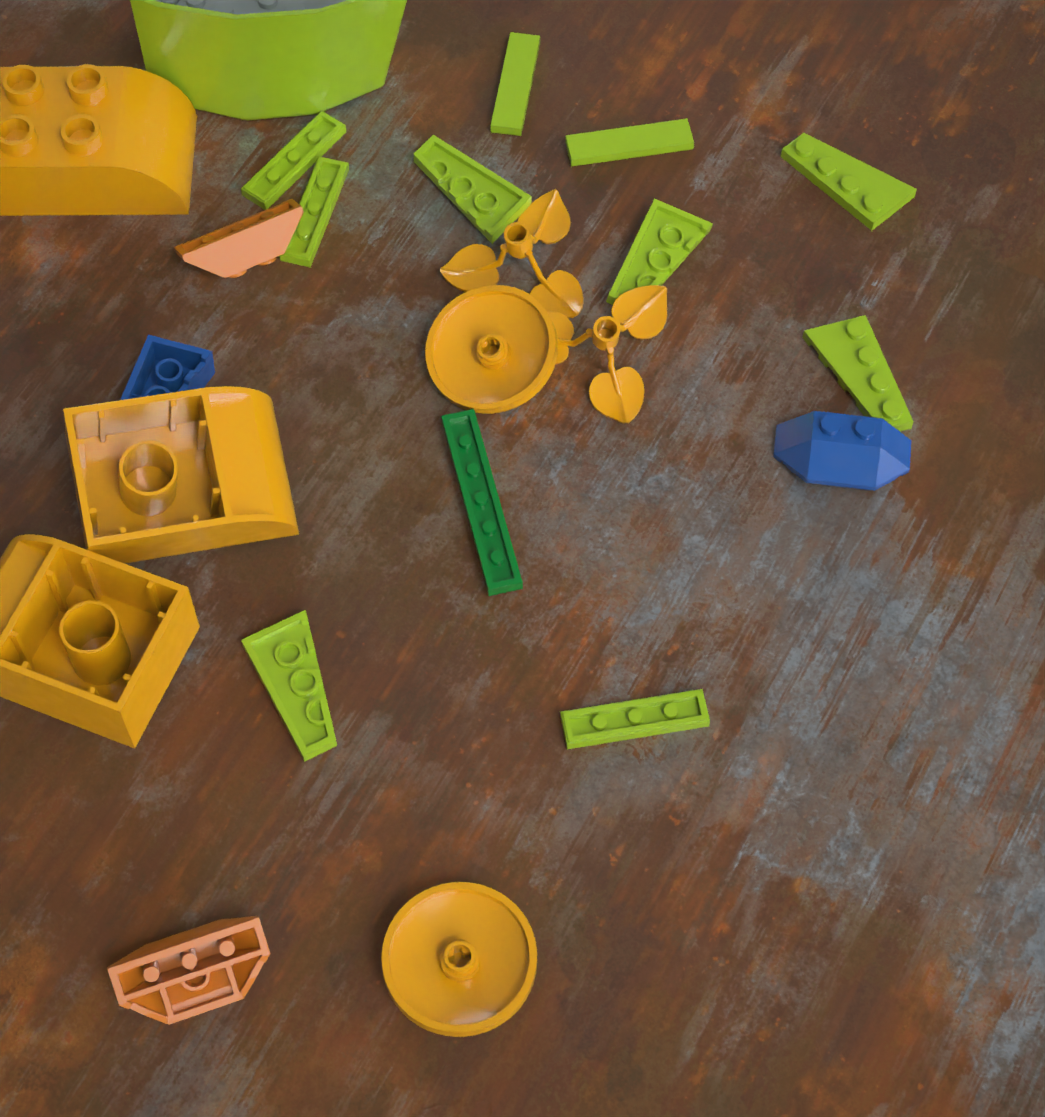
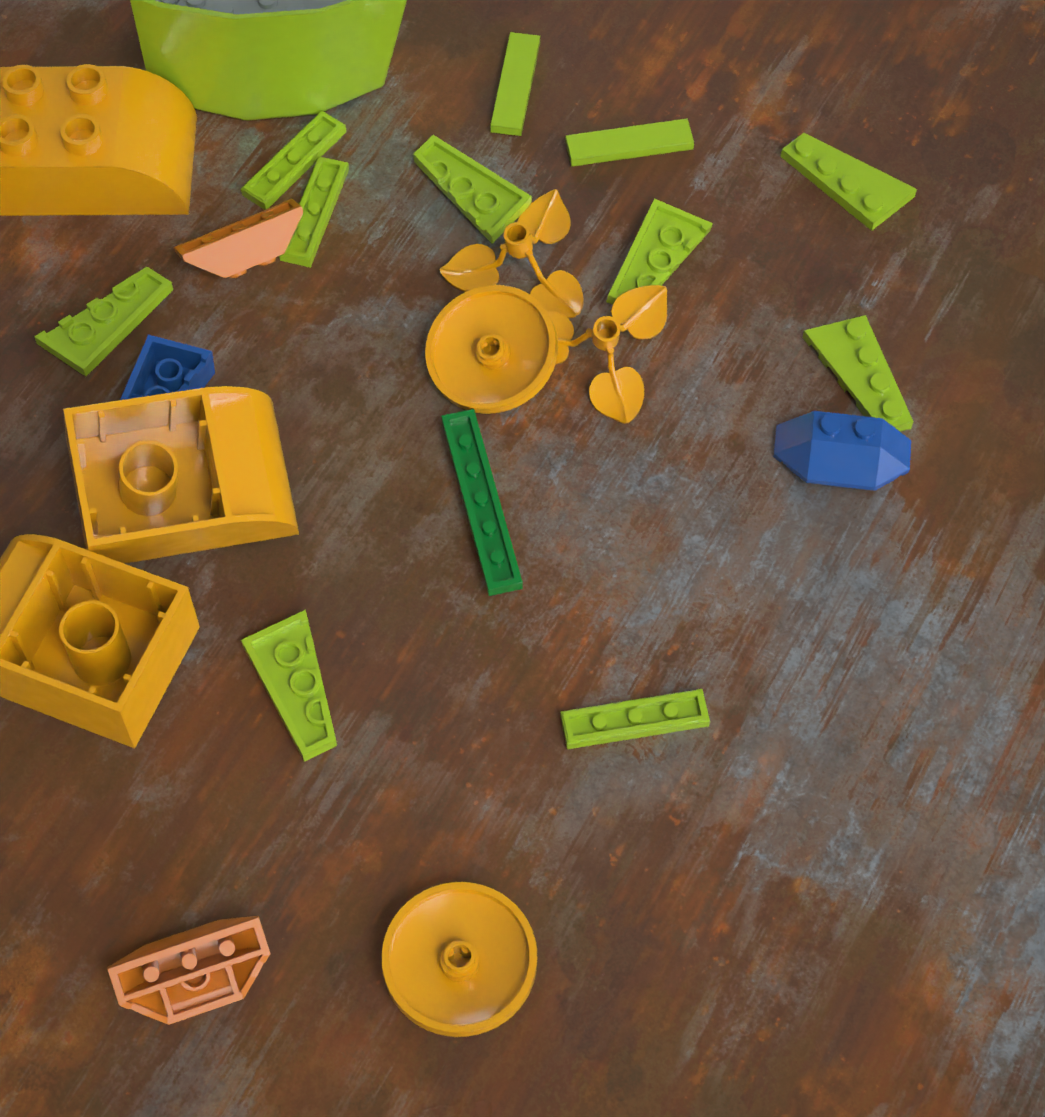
none -> lime wing [34,267,173,377]

